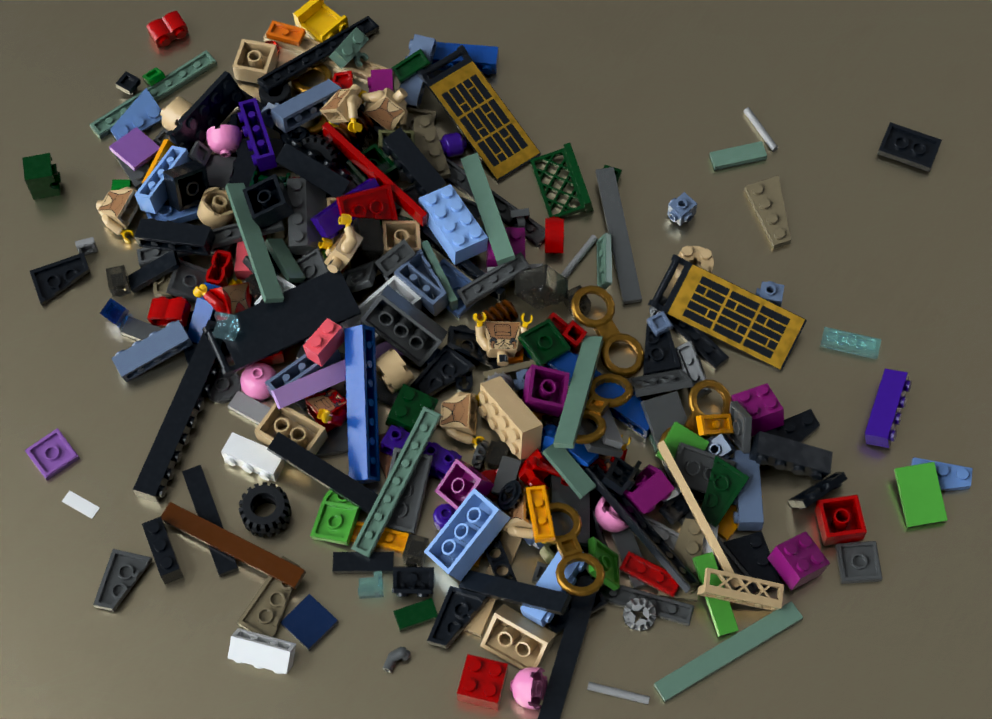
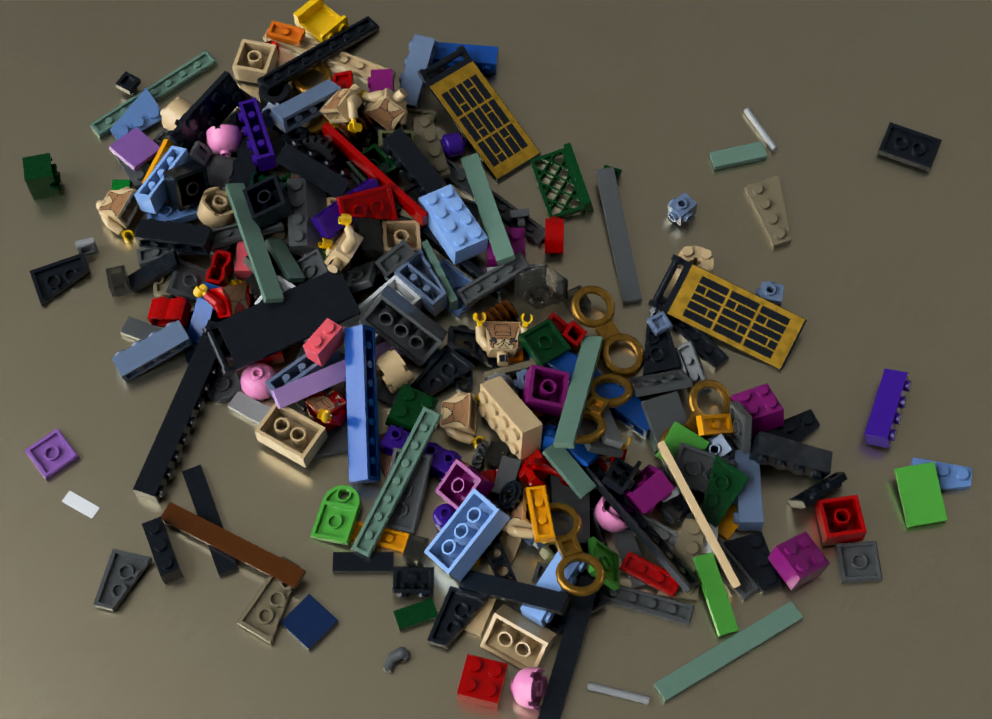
clear blue brick [100,298,129,327] -> none
green tile [142,67,166,86] -> none
red brick [146,11,189,48] -> none
clear light blue panel [212,311,240,341] -> none
white brick [221,432,287,482] -> none
white brick [228,628,296,674] -> none
black tyre [239,482,292,538] -> none
black tile [267,432,378,514] -> none
sand green brick [329,27,369,69] -> none
clear light blue panel [358,571,384,599] -> none
dark green tile [391,49,431,84] -> none
light grey bar [560,235,598,280] -> none
sand green tile [596,233,612,289] -> none
light grey gear [623,598,656,631] -> none
tan fence [697,568,784,611] -> none
clear light blue plate [820,327,881,359] -> none

